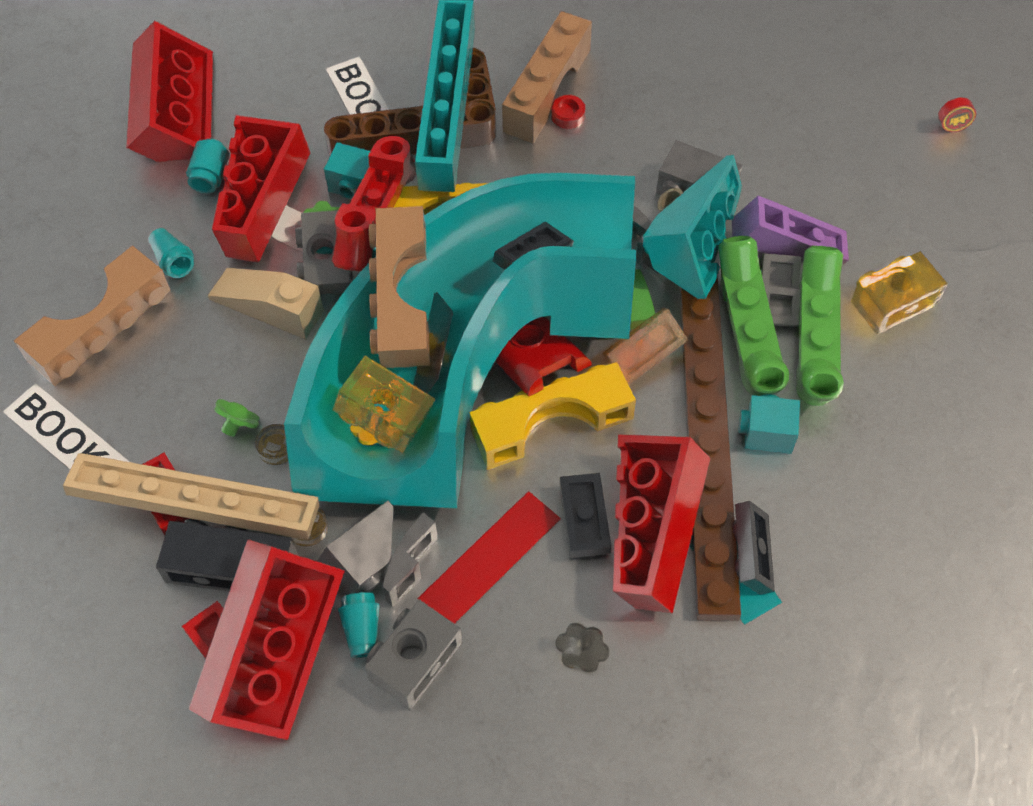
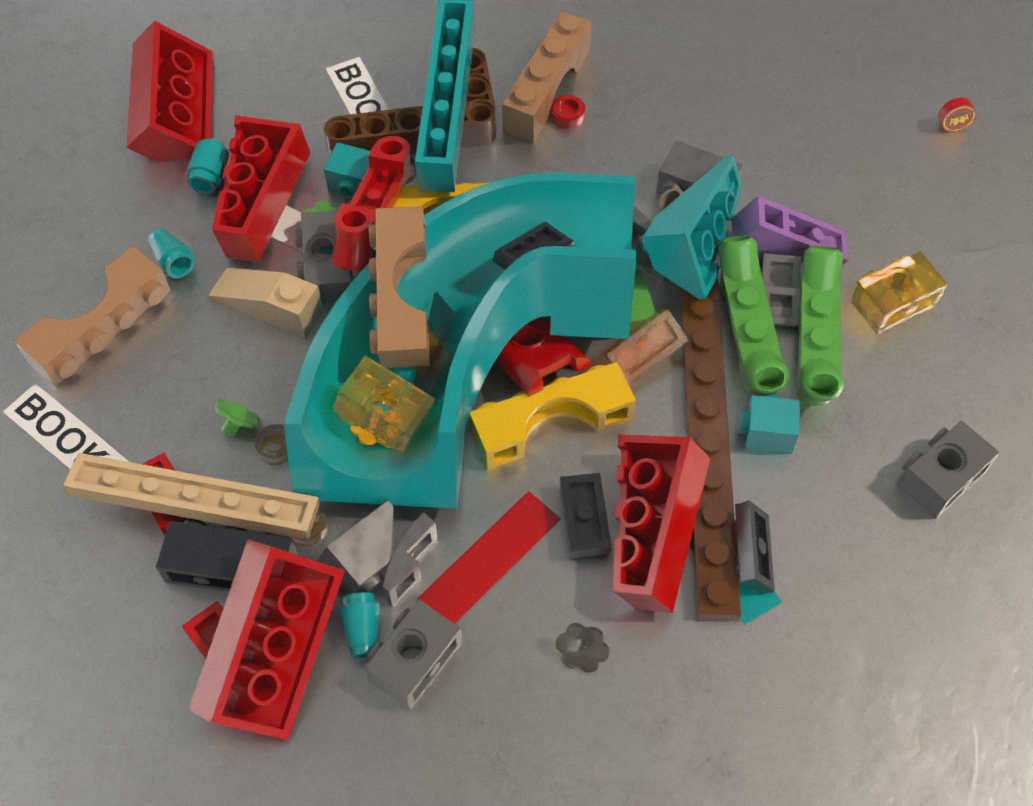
none -> dark grey brick [899,420,1000,519]

